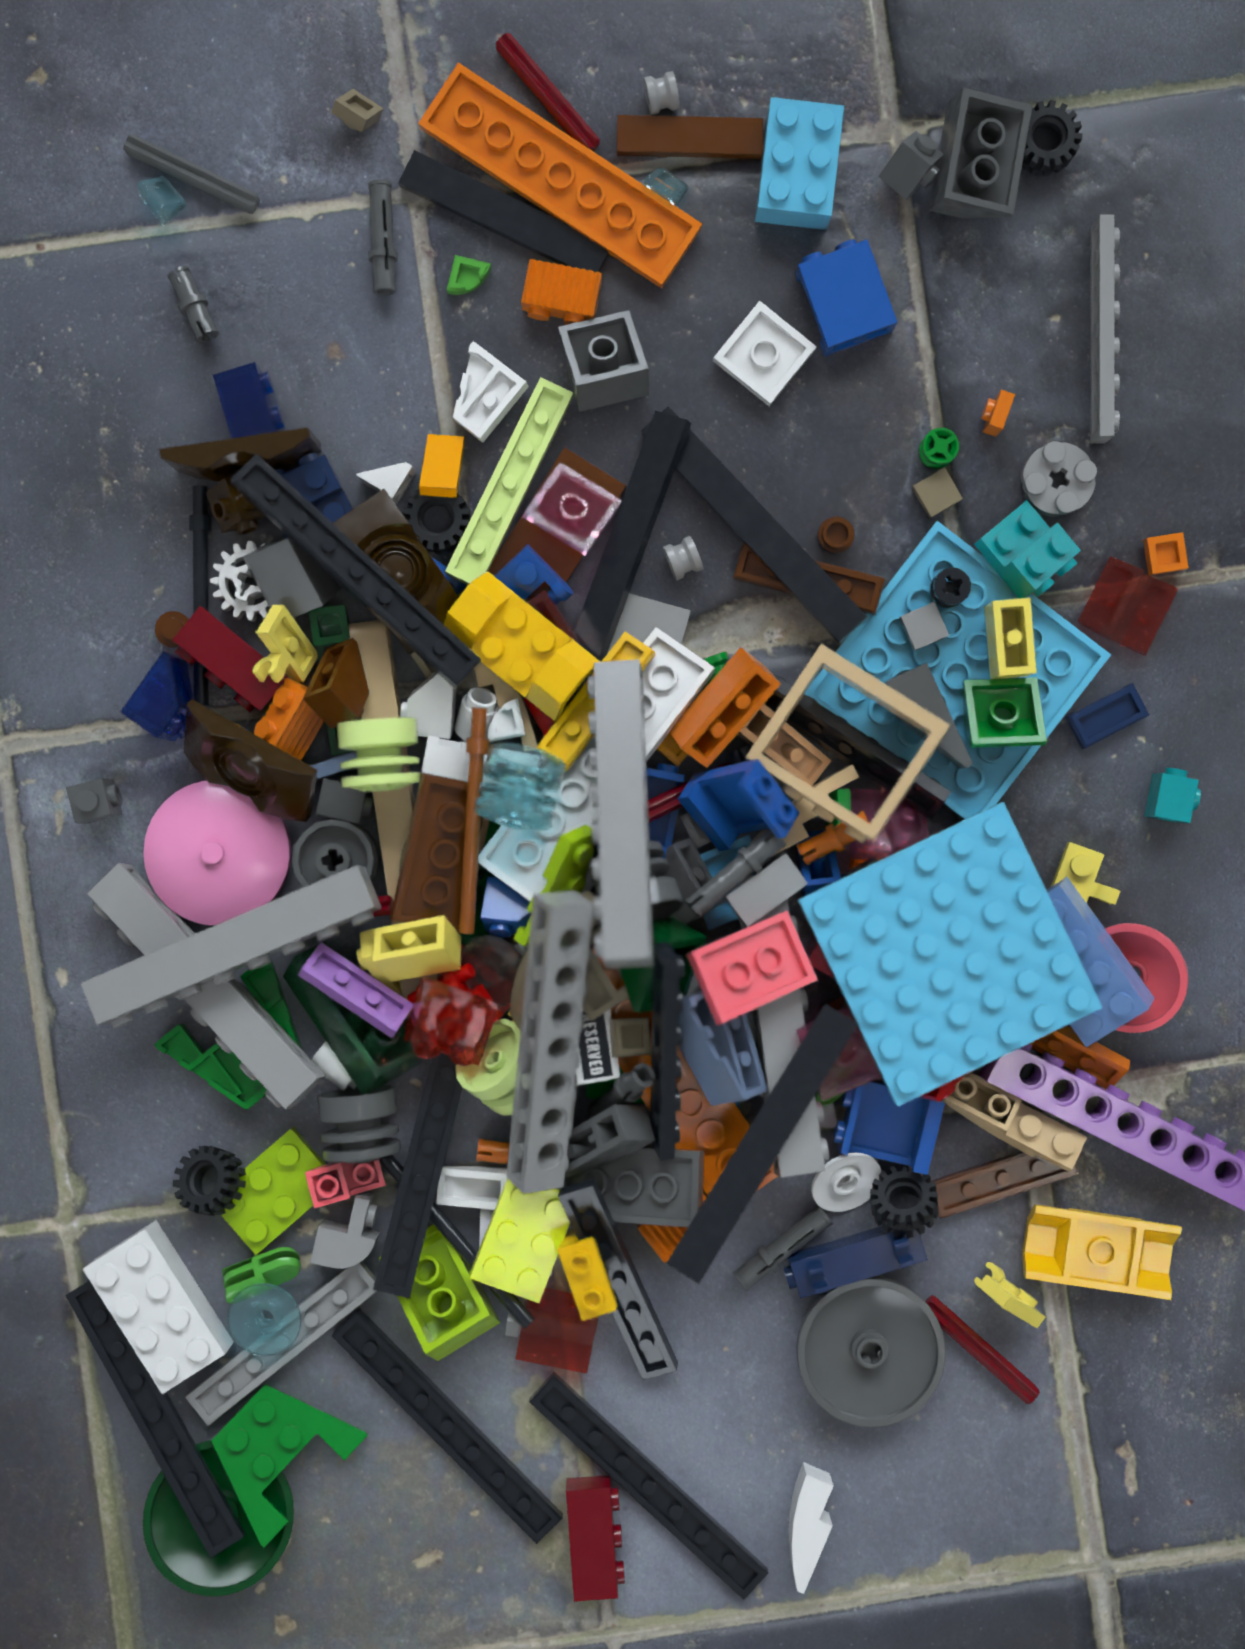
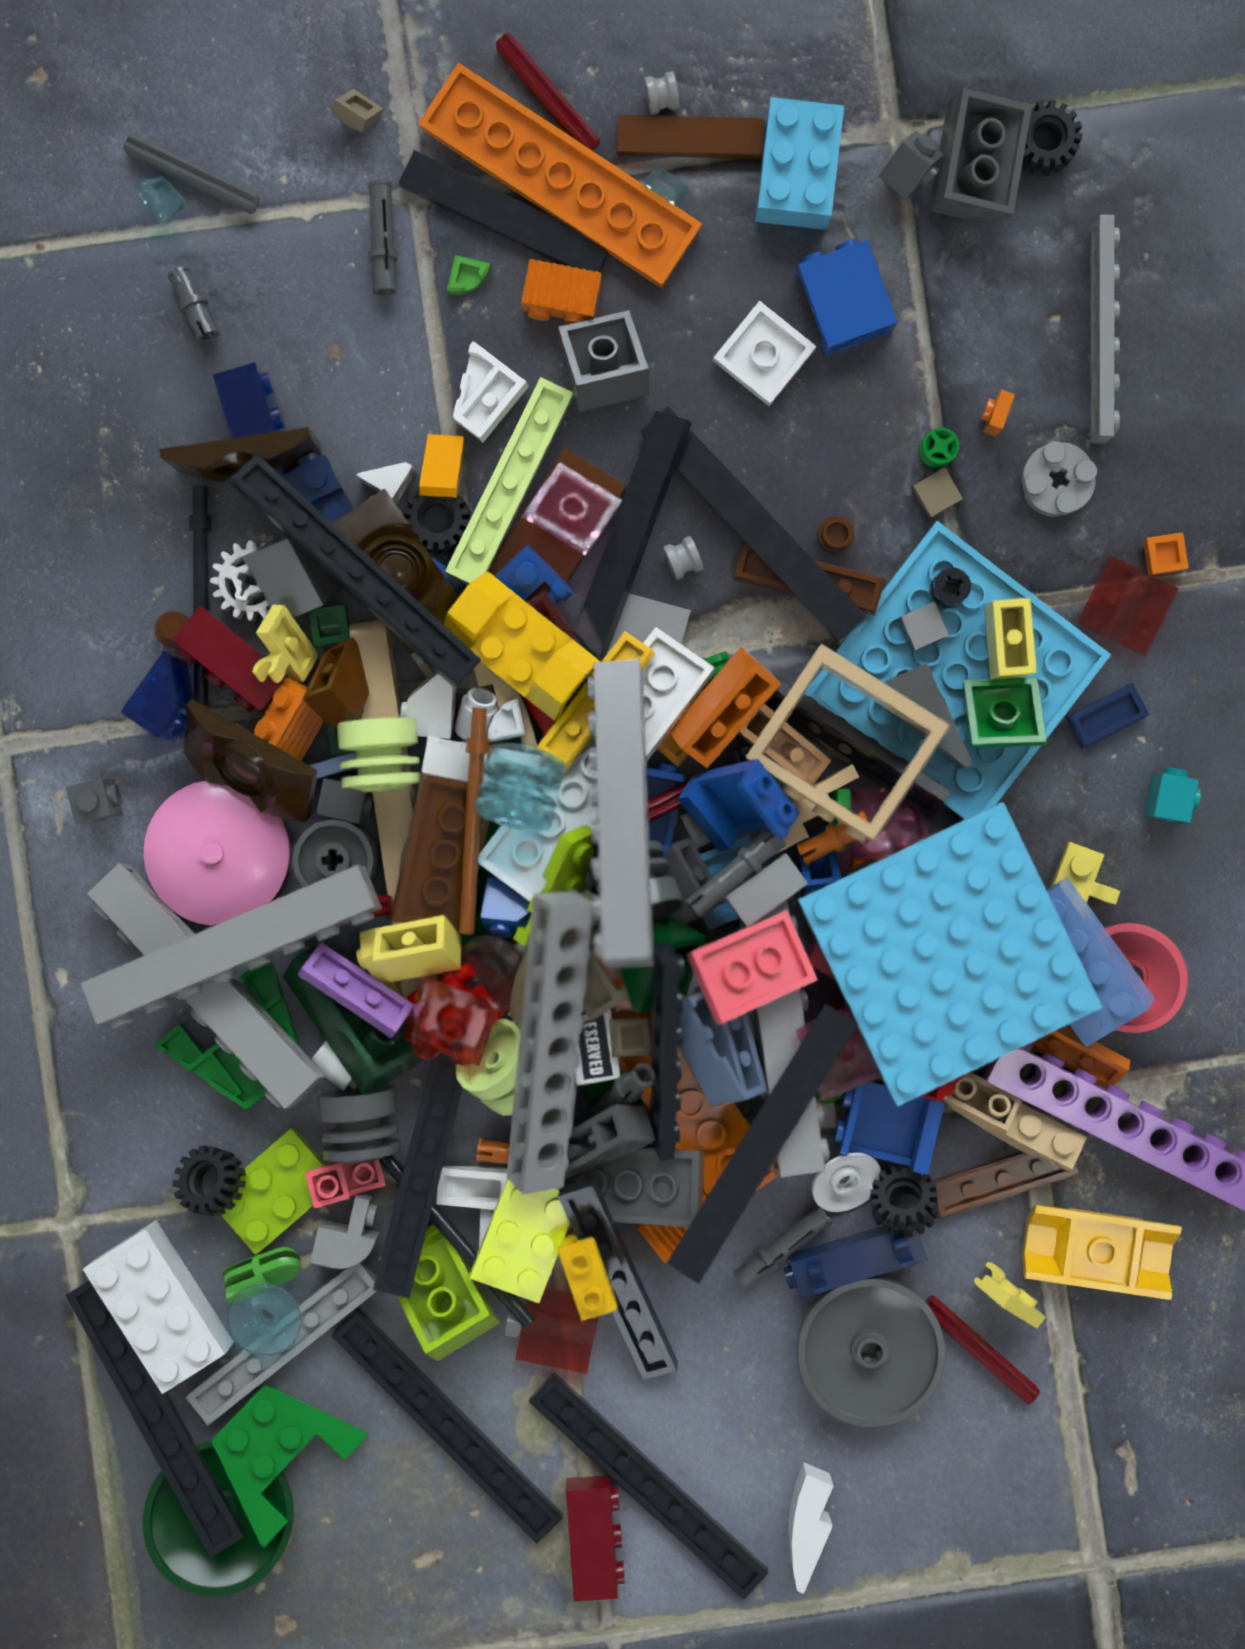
dark brown brick [206,477,266,535] -> none
teal plate [974,500,1081,599] -> none

